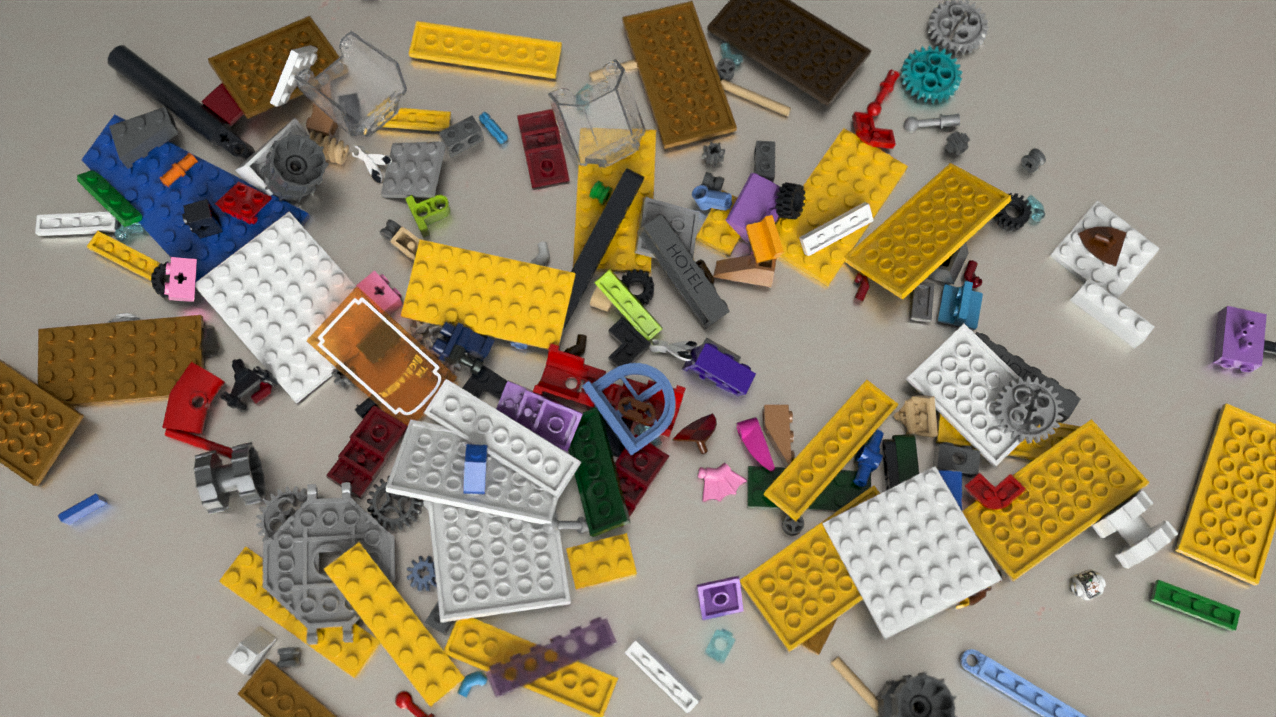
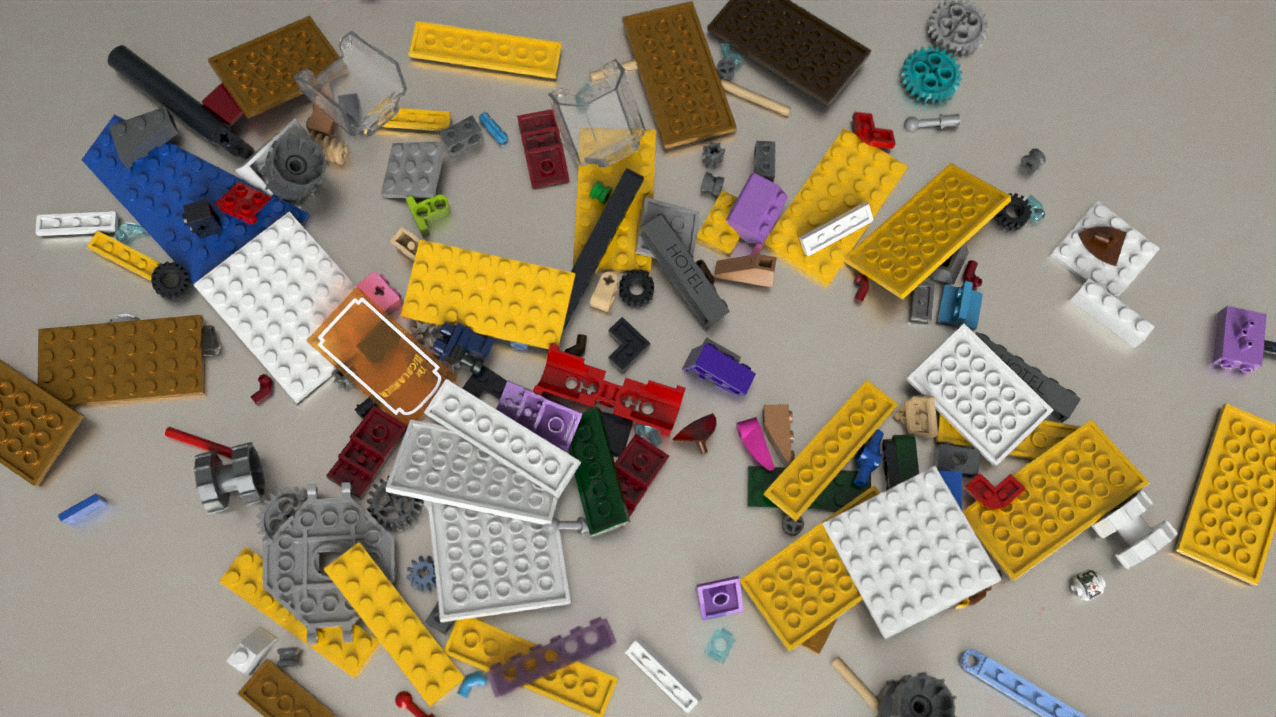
green plate [77,170,142,227] -> none
orange pin [159,153,198,187] -> none
red panel [162,362,225,435] -> none
bright pink brick [164,257,197,302] -> none
black axle [220,359,278,412] -> none
white plate [270,45,318,107] -> none
white piece [352,146,392,183] -> none
dark grey wheel [379,219,401,242] -> none
slope [463,444,488,494] -> none
white arm [531,242,550,266] -> none
yellow plate [566,533,637,590] -> none
medium blue window [582,363,676,455] -> none
lime plate [595,269,663,341] -> none
reddish brown beam [618,397,657,425] -> none
white piece [650,339,697,361] -> none
medium blue piece [692,185,732,211] -> none
bright pink arm [697,463,747,502] -> none
light orange panel [745,215,784,263] -> none
black tyre [775,182,806,220] -> none
red pin [867,70,900,117] -> none
dark grey gear [945,131,970,155] -> none
light grey gear [993,376,1064,444] -> none
green plate [1151,580,1241,631] -> none

